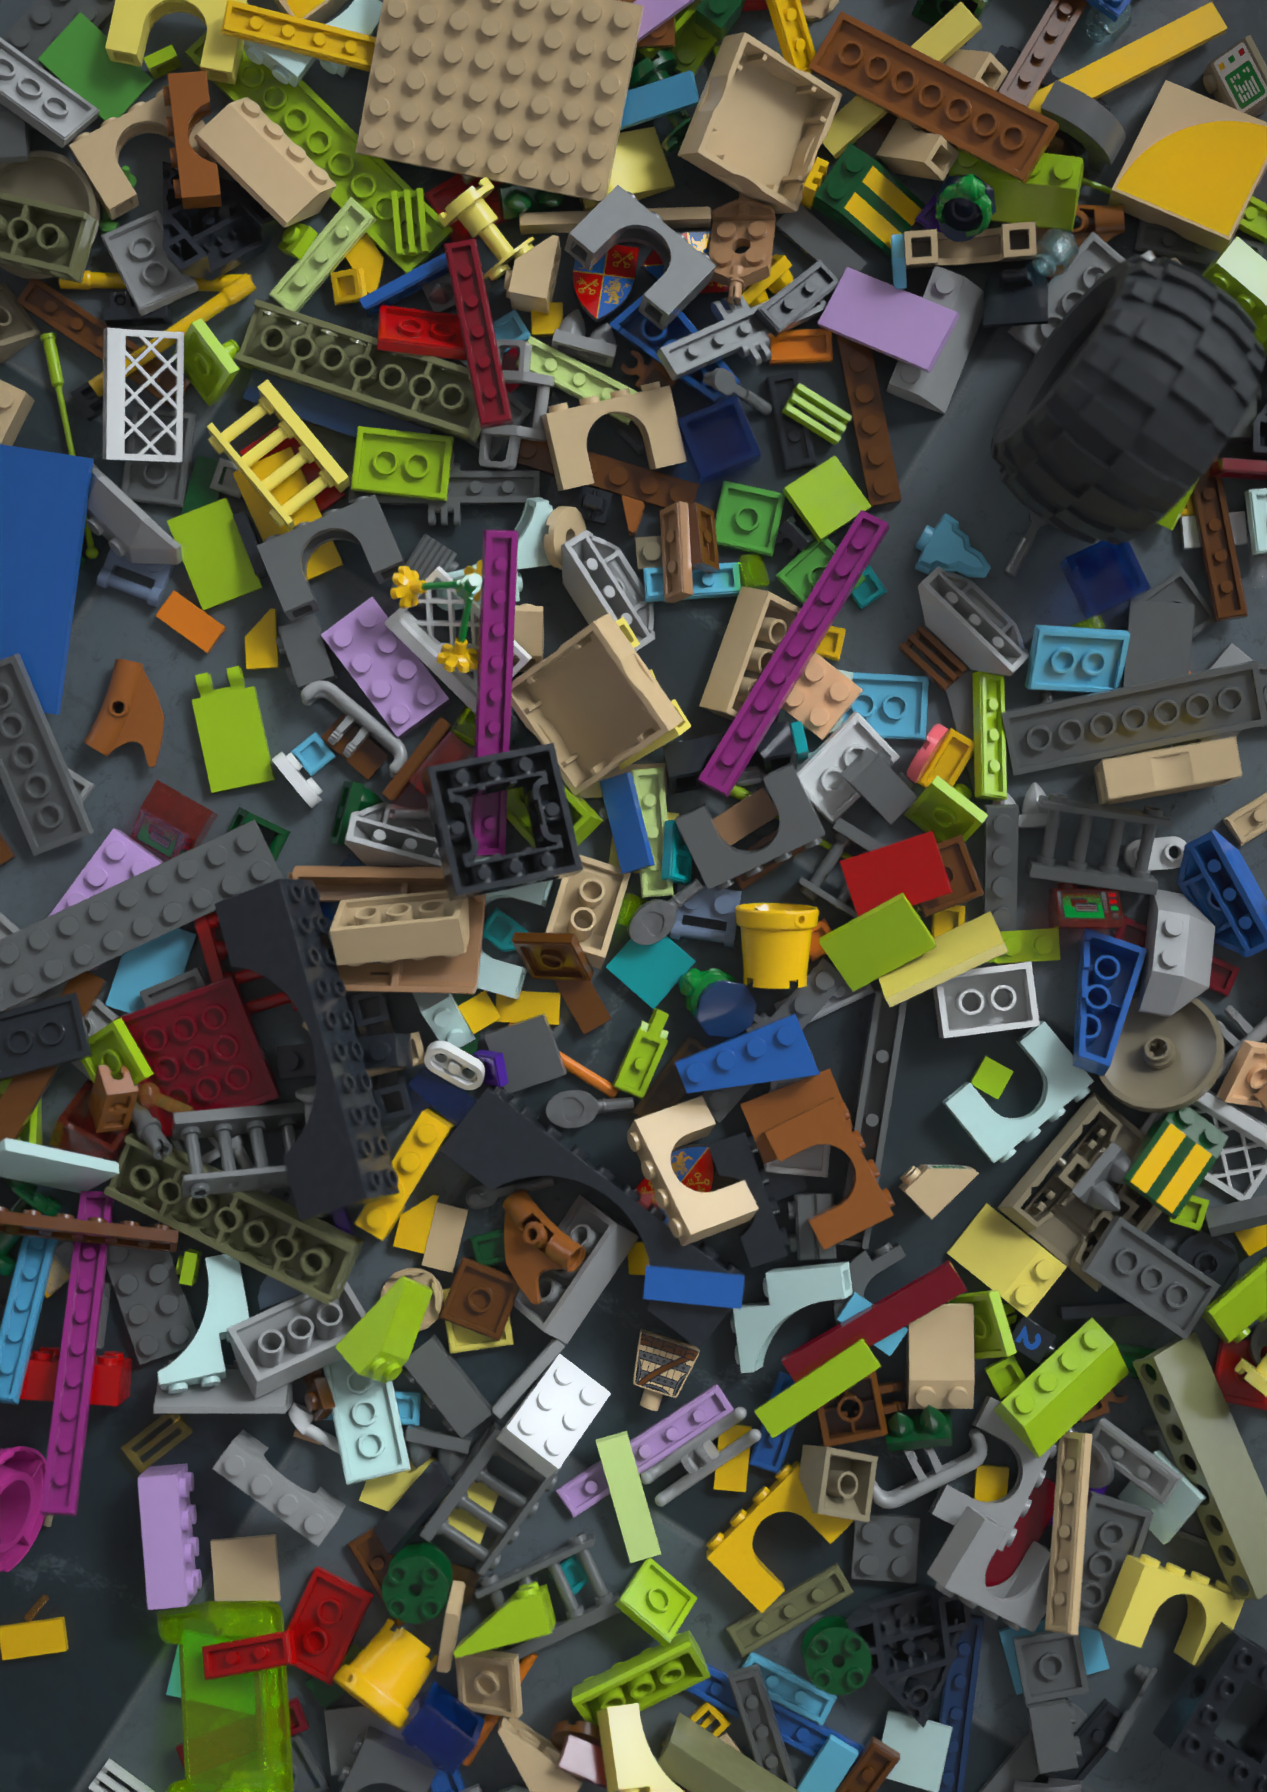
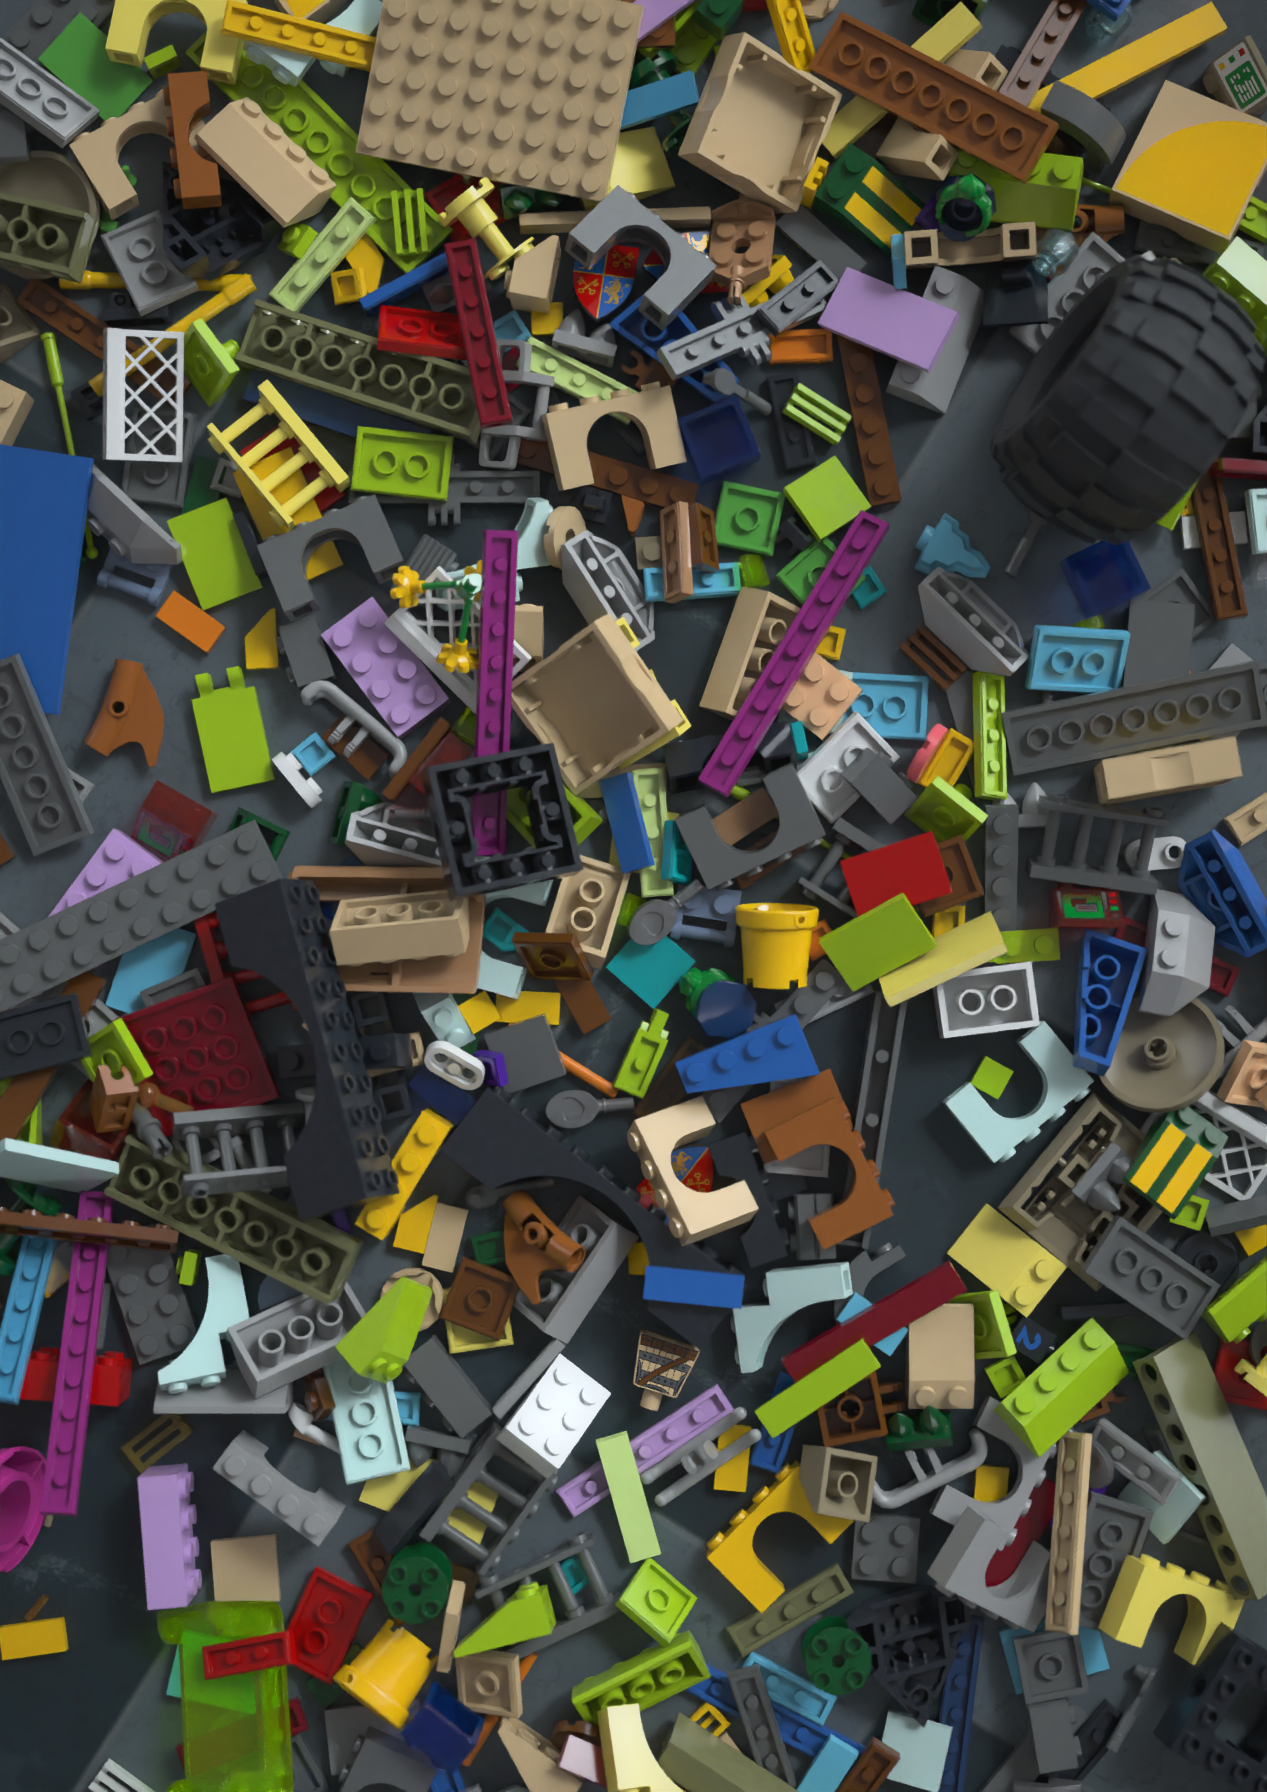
tan slope [899,1164,978,1219] -> none

